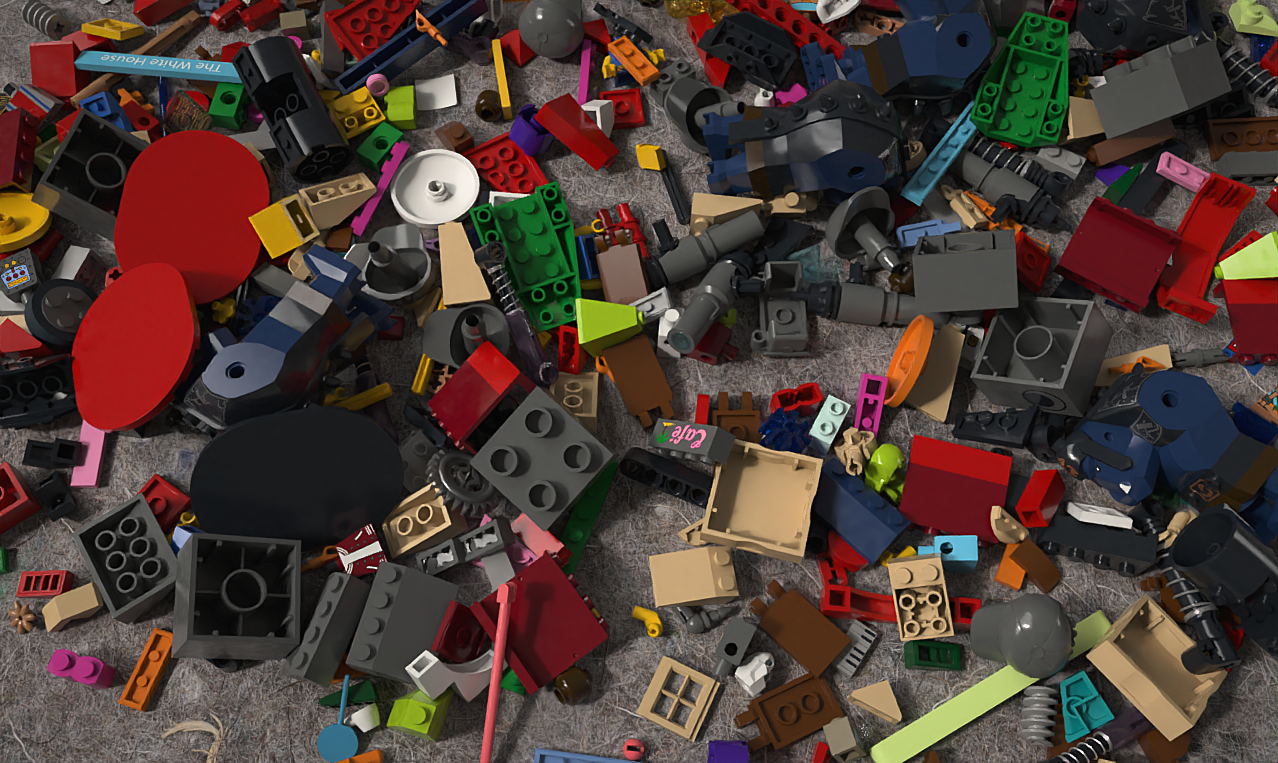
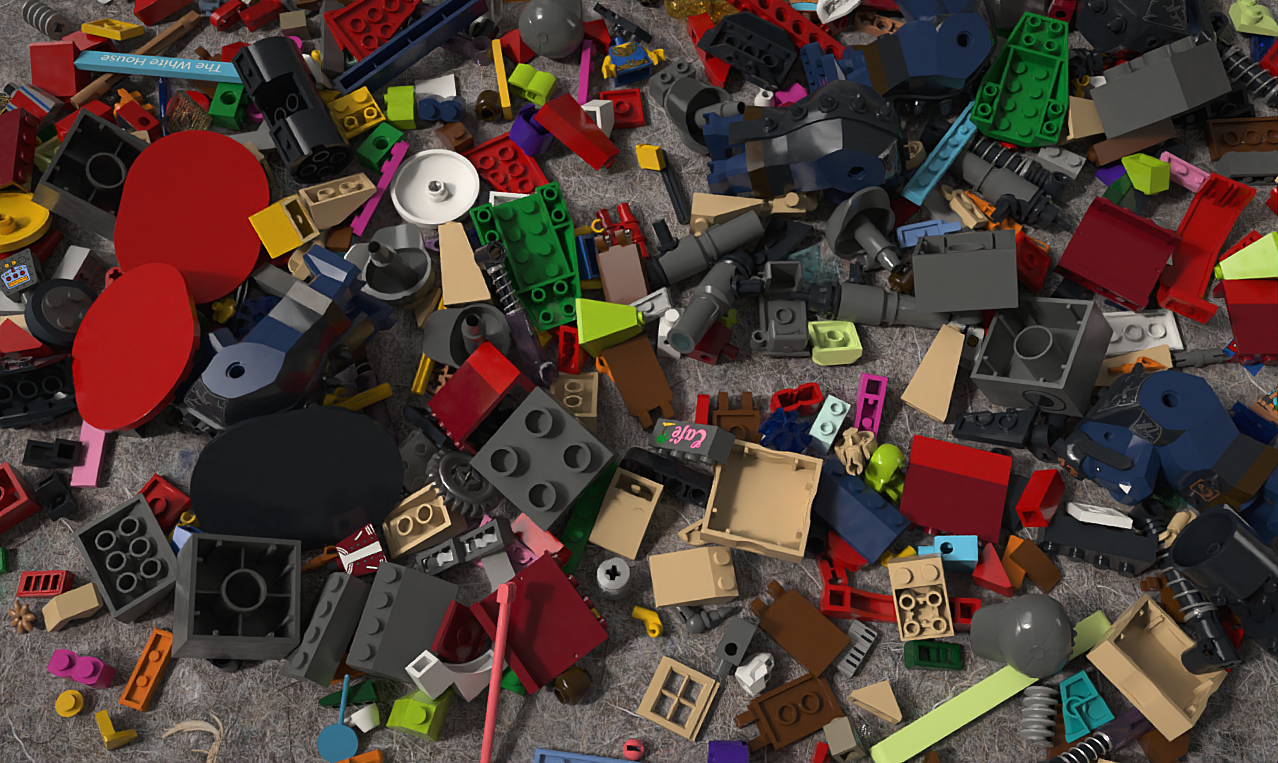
blue slope [79,91,134,132] -> none
bright pink tile [366,74,389,96] -> none
dark red tile [378,316,405,341] -> none
orange hand [416,10,448,46] -> none
orange tile [608,36,661,87] -> none
orange dish [883,314,934,408] -> none
tan tile [991,506,1029,544] -> none
none -> yellow plate [55,690,84,718]
none -> yellow tile [95,709,138,752]
none -> dark blue brick [419,94,466,122]
none -> lime brick [507,63,557,106]
none -> tan slope [588,467,664,561]
none -> light grey piece [597,557,630,600]
none -> yellowish green slope [808,320,863,366]
none -> red slope [972,542,1014,598]
none -> white tile [1102,308,1184,358]
none -> lime slope [1122,153,1171,195]

